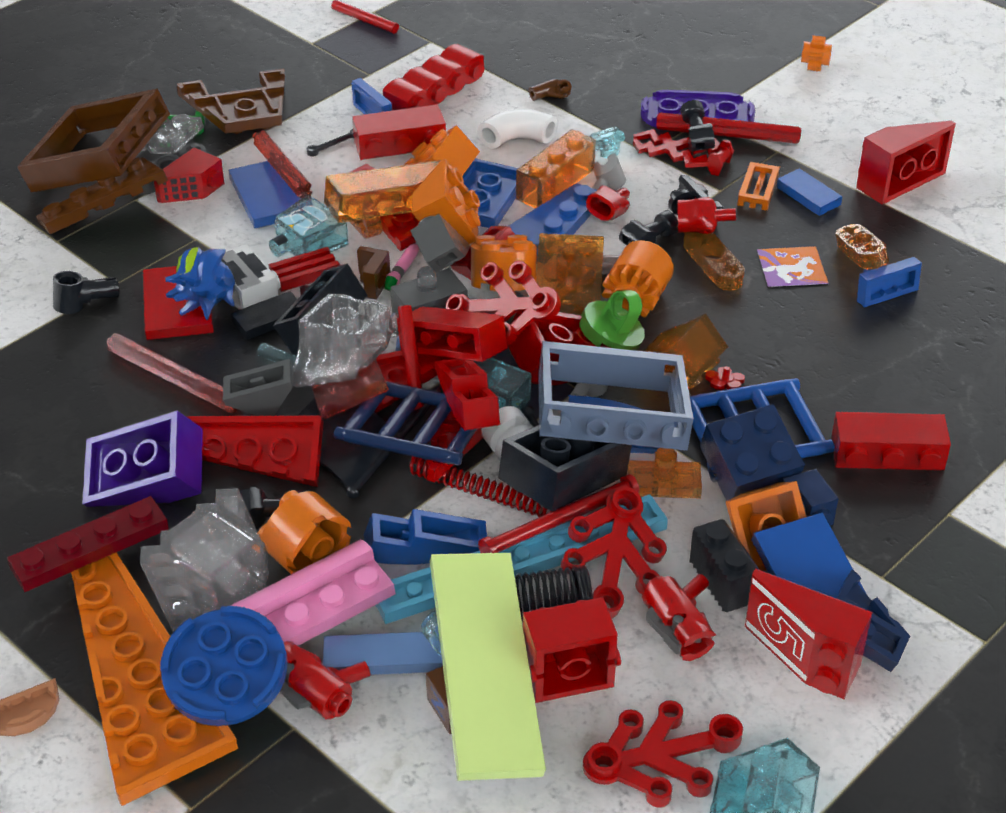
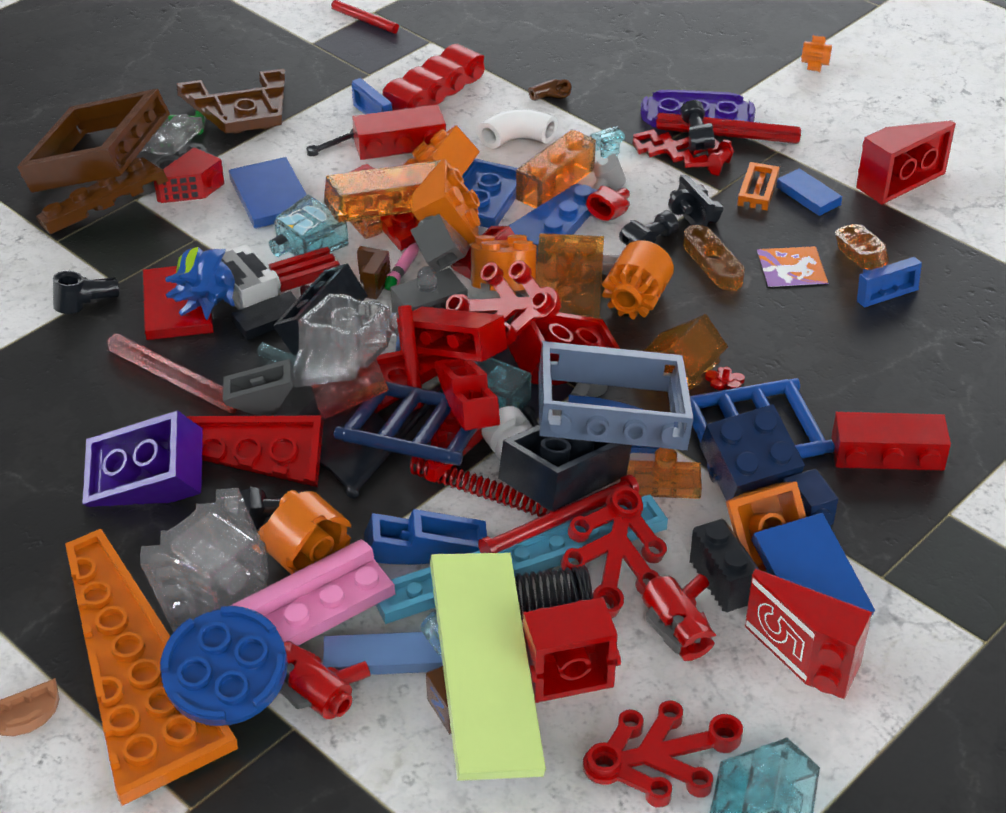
dark red plate [7,496,169,593] -> none
clear red axle [252,130,313,199] -> none
bright green tile [579,290,645,351] -> none
red piece [678,197,736,234] -> none
dark blue wing [836,570,910,672] -> none

